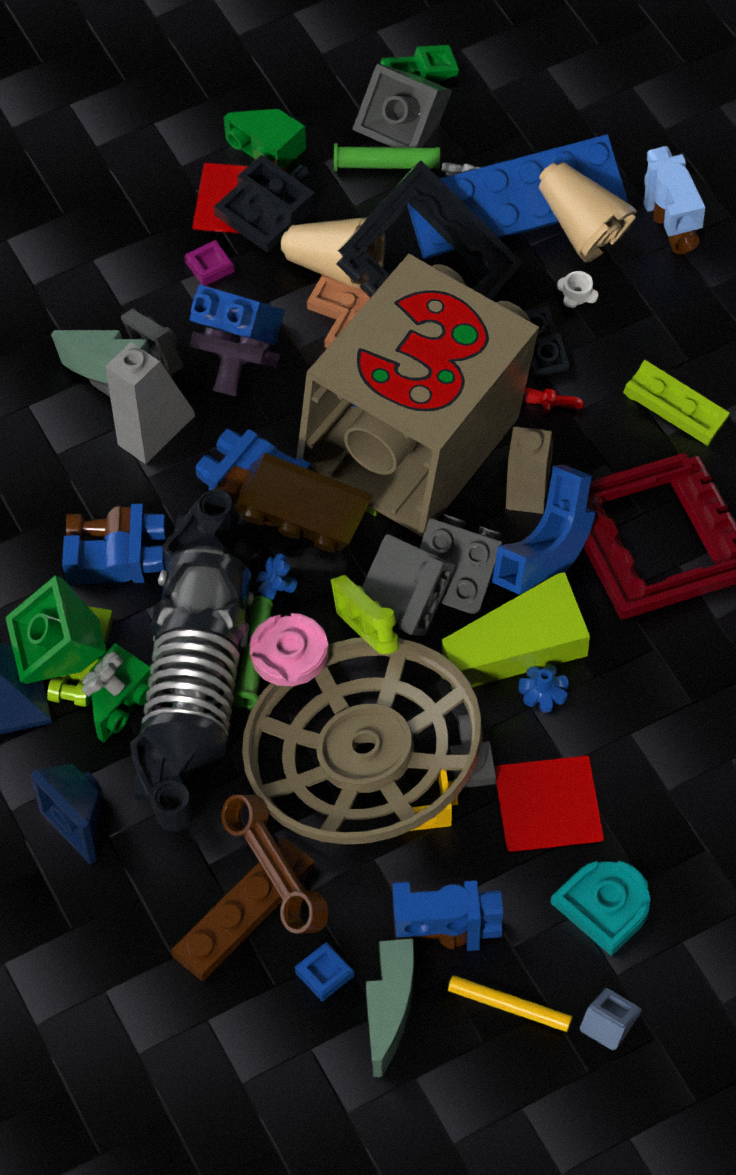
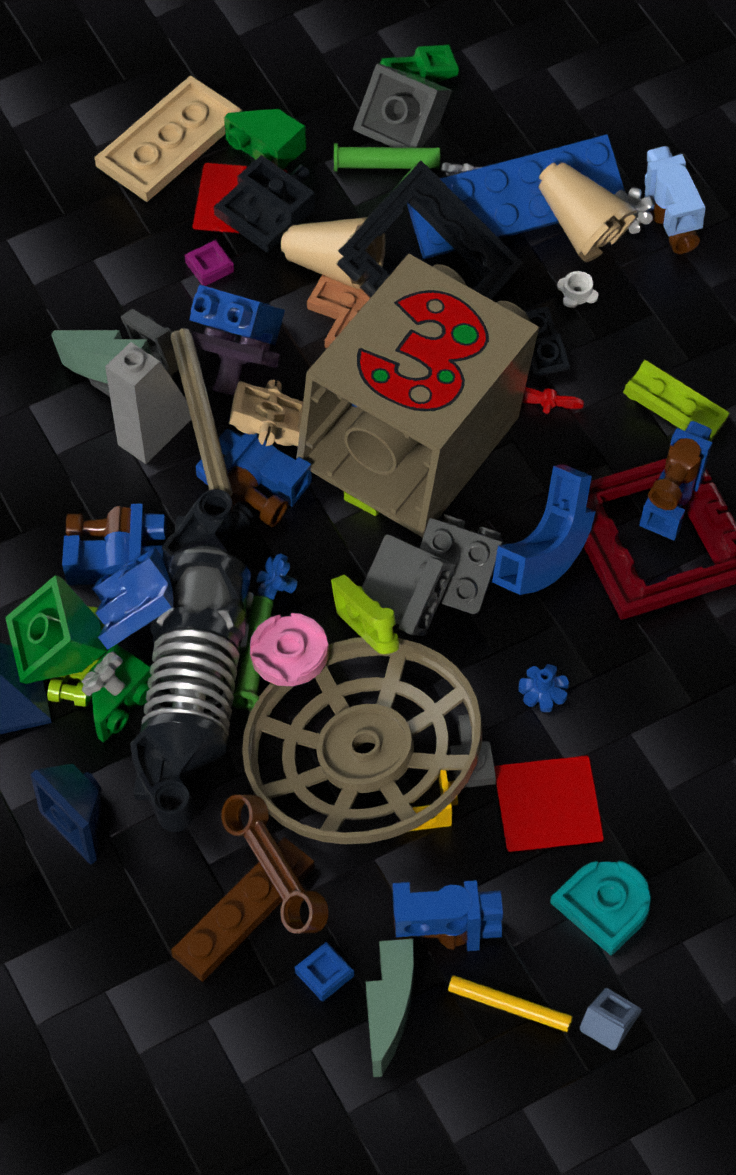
dark brown slope [234,452,373,552] -> none
lime slope [441,572,590,690] -> none
dark tan slope [506,427,553,514] -> none
none -> blue slope [93,548,173,650]
none -> tan plate [95,76,242,202]
none -> dark tan axle [171,328,232,497]
none -> tan plate [229,380,303,446]
none -> light grey plant [614,187,653,234]
none -> hips [639,421,712,541]

